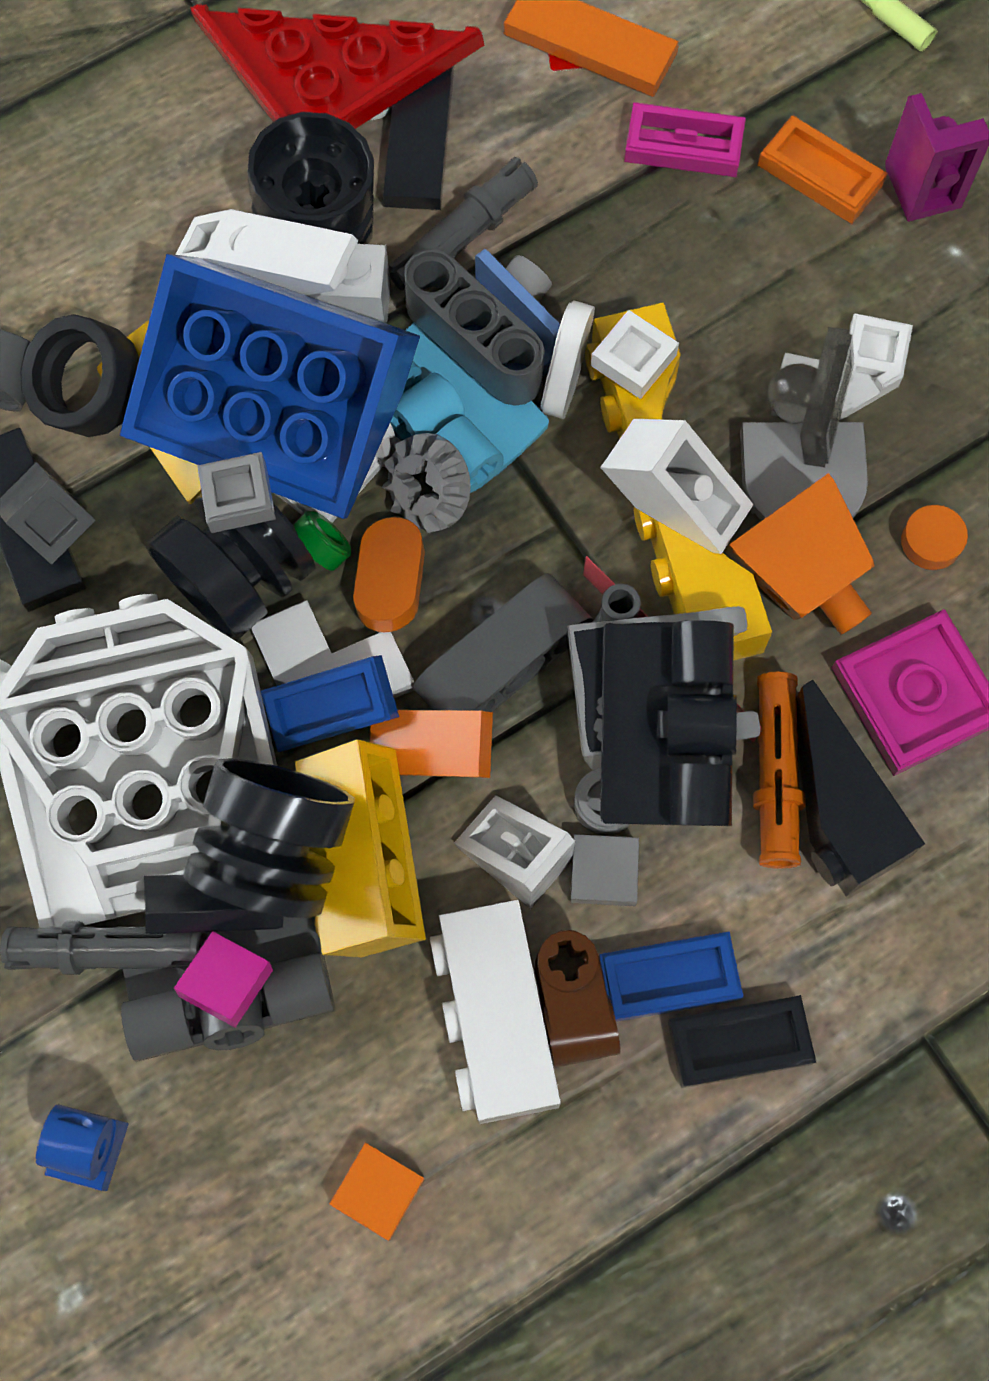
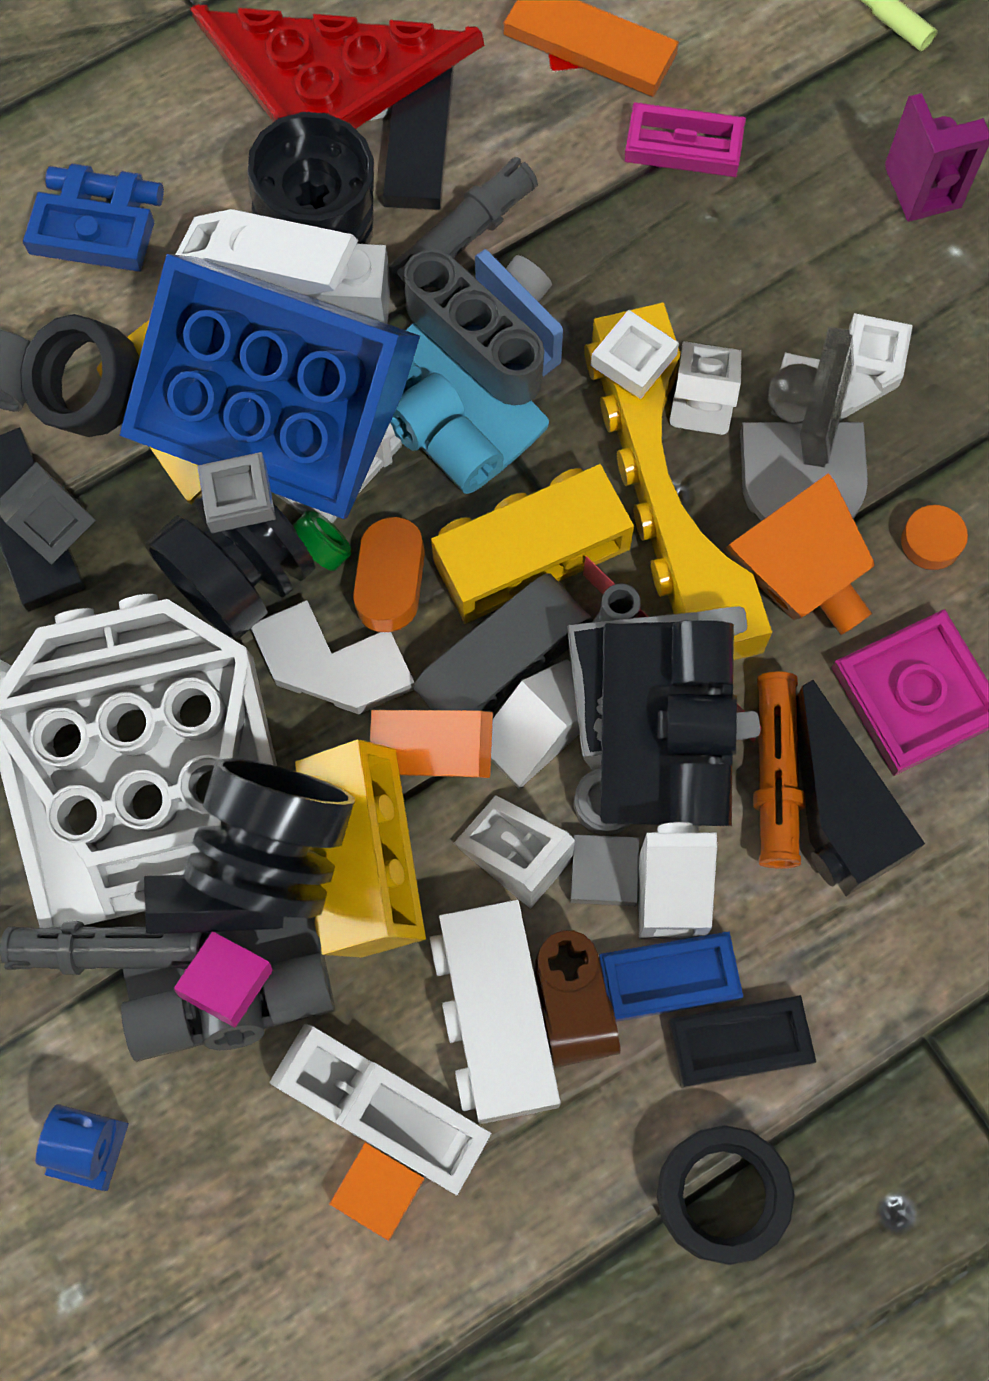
blue tile [261,655,399,752] -> none
light grey gear [381,433,471,533] -> none
white tile [541,300,595,419] -> none
white slope [600,419,754,554] -> none
orange tile [758,115,888,224] -> none
none -> blue plate [23,164,164,272]
none -> white slope [269,1024,492,1195]
none -> yellow brick [431,464,634,624]
none -> white slope [491,659,580,789]
none -> white slope [638,822,717,938]
none -> black tyre [657,1125,795,1265]
none -> white slope [670,341,741,435]

